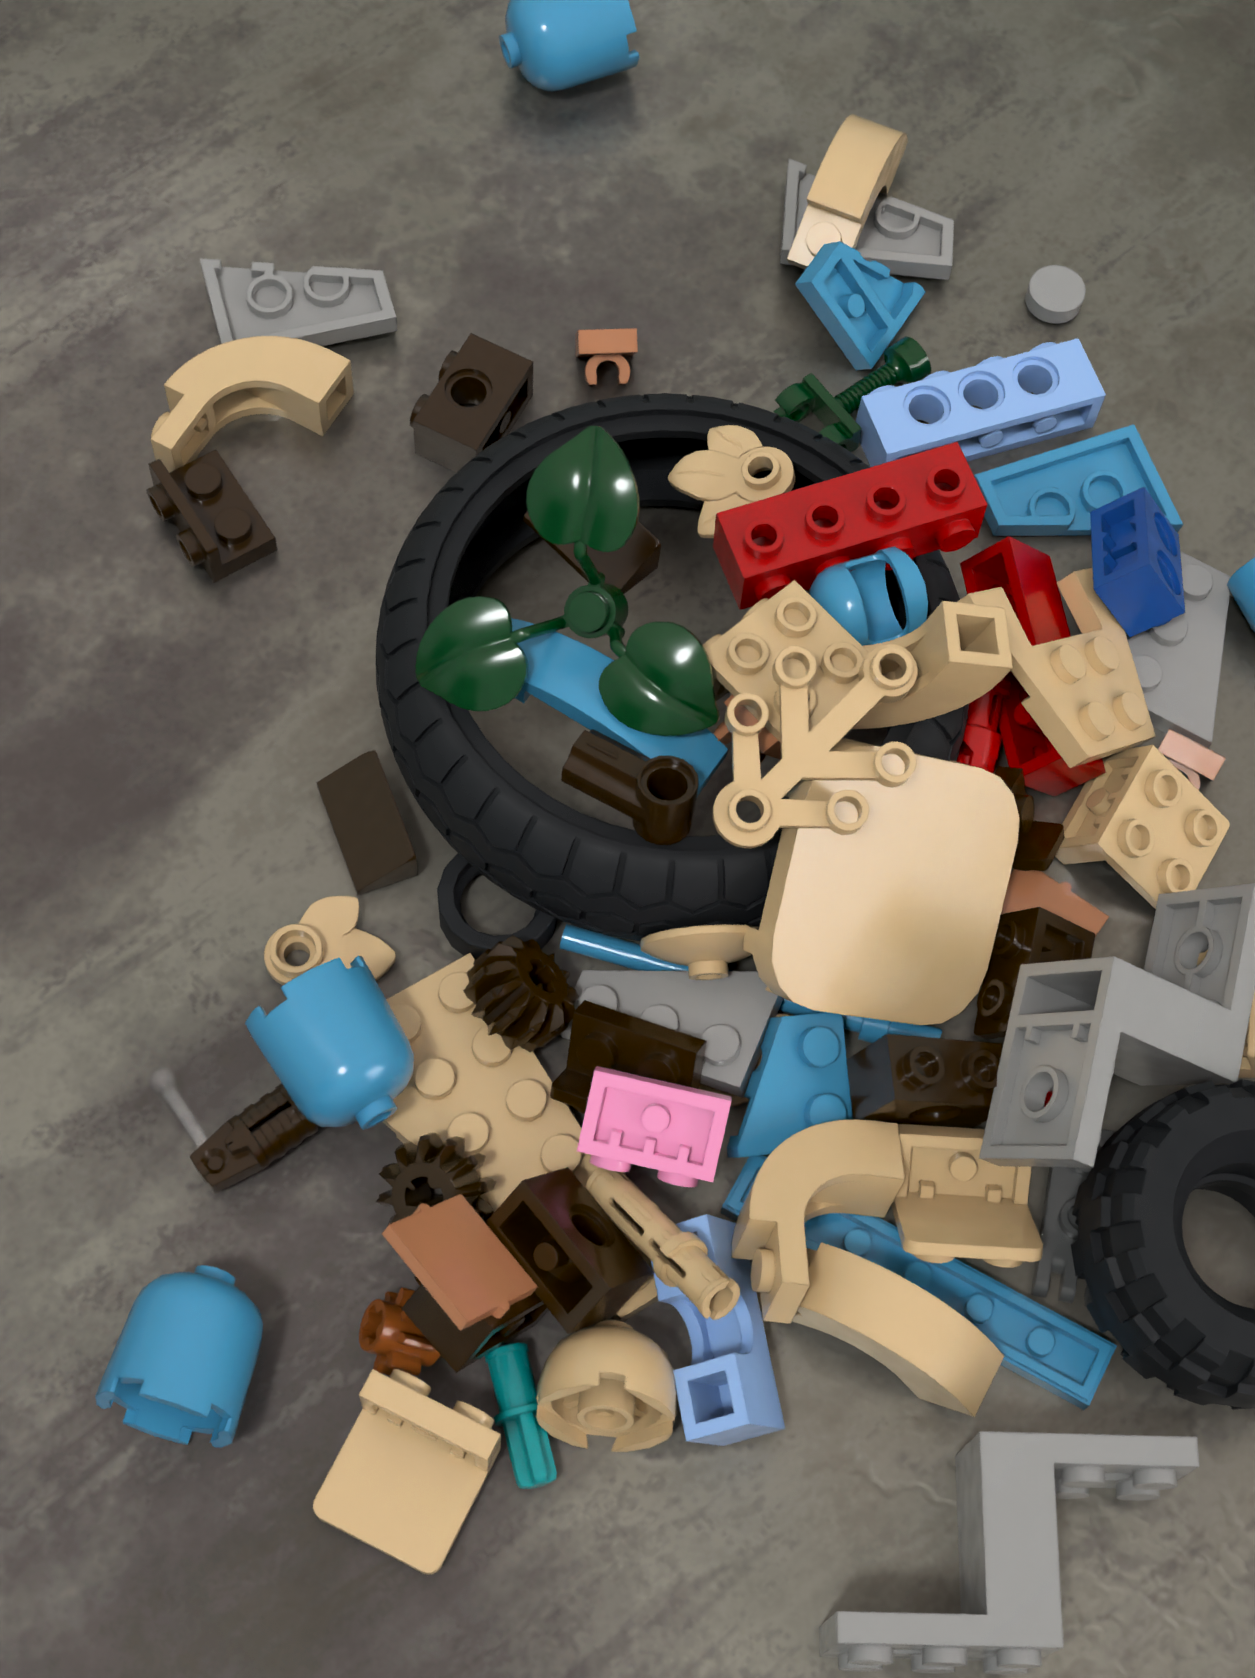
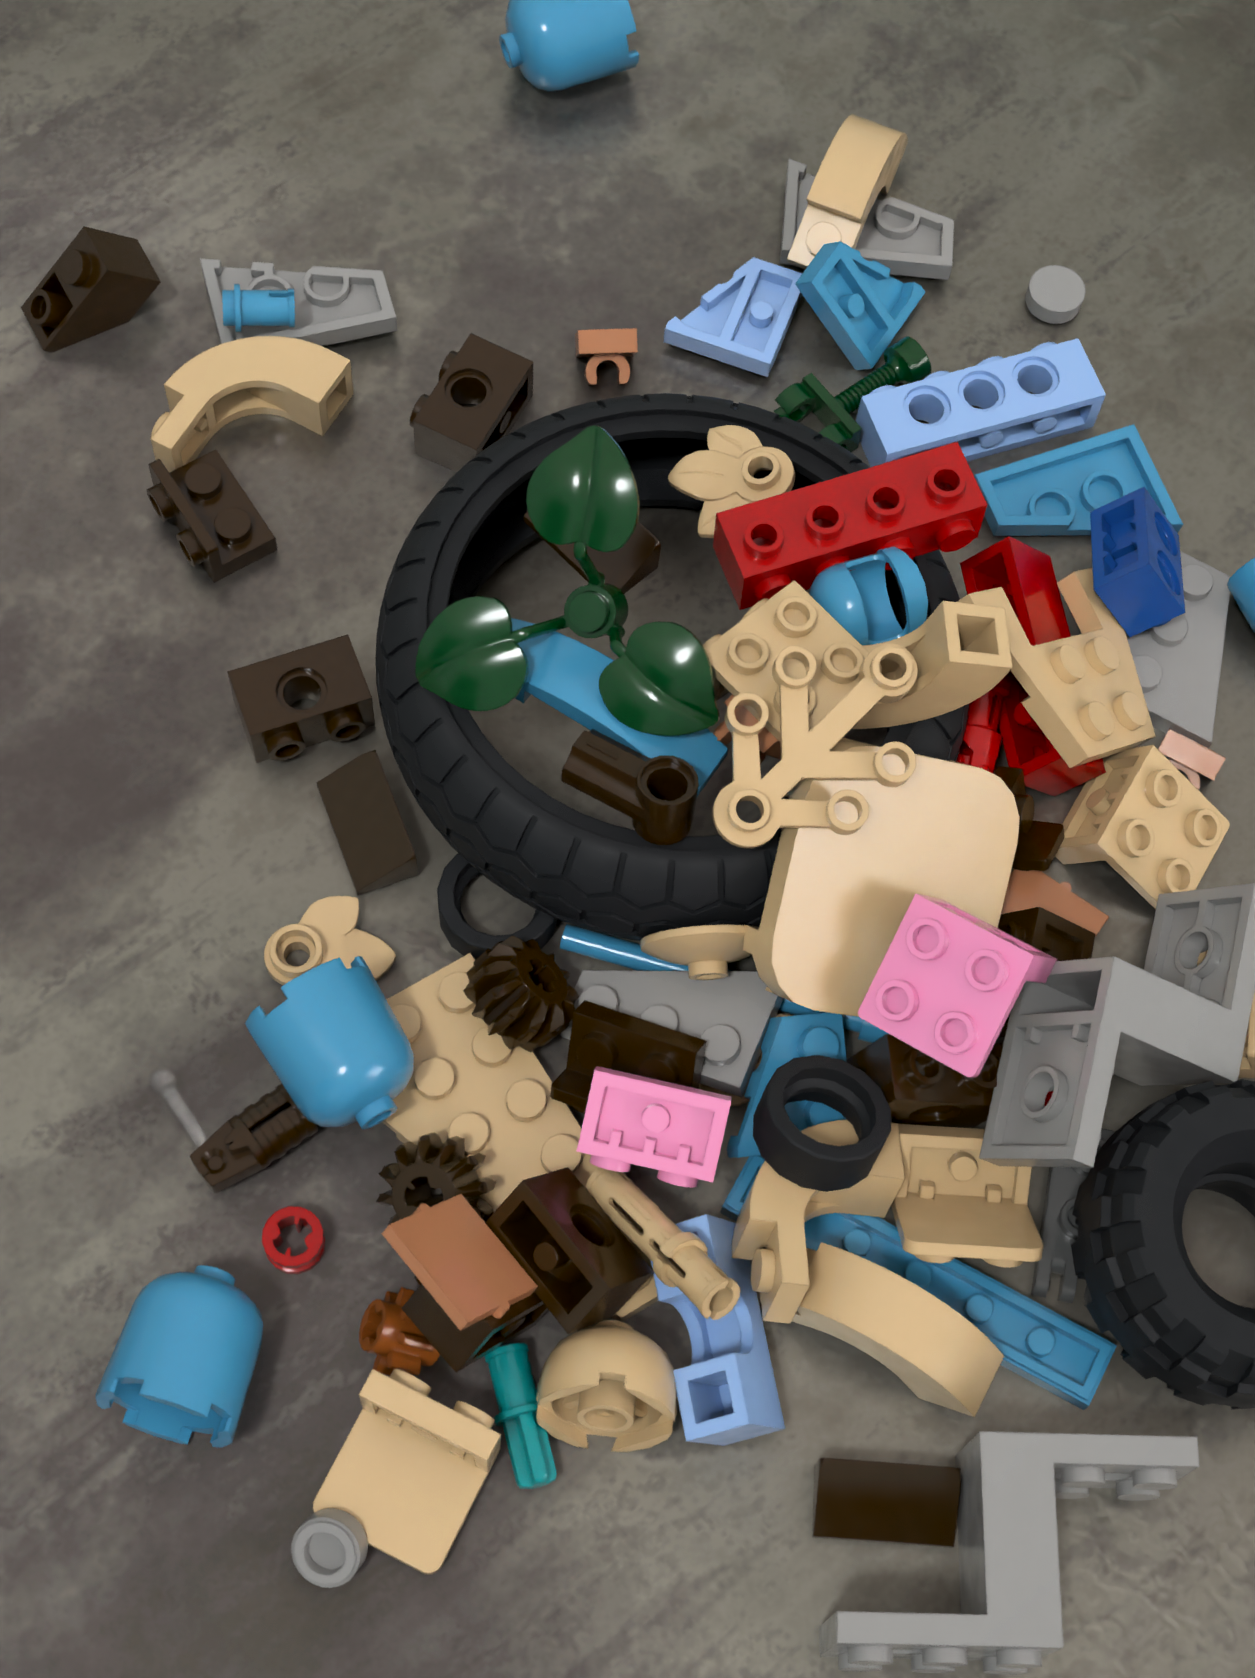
none -> dark brown slope [21,226,161,353]
none -> dark azure pin [222,284,295,332]
none -> dark brown brick [227,634,375,763]
none -> red bush [262,1206,326,1274]
none -> light grey tile [291,1508,368,1588]
none -> light blue wing [664,257,803,377]
none -> black tyre [753,1055,891,1192]
none -> dark brown slope [812,1458,961,1548]
none -> bright pink bracket [858,893,1057,1077]

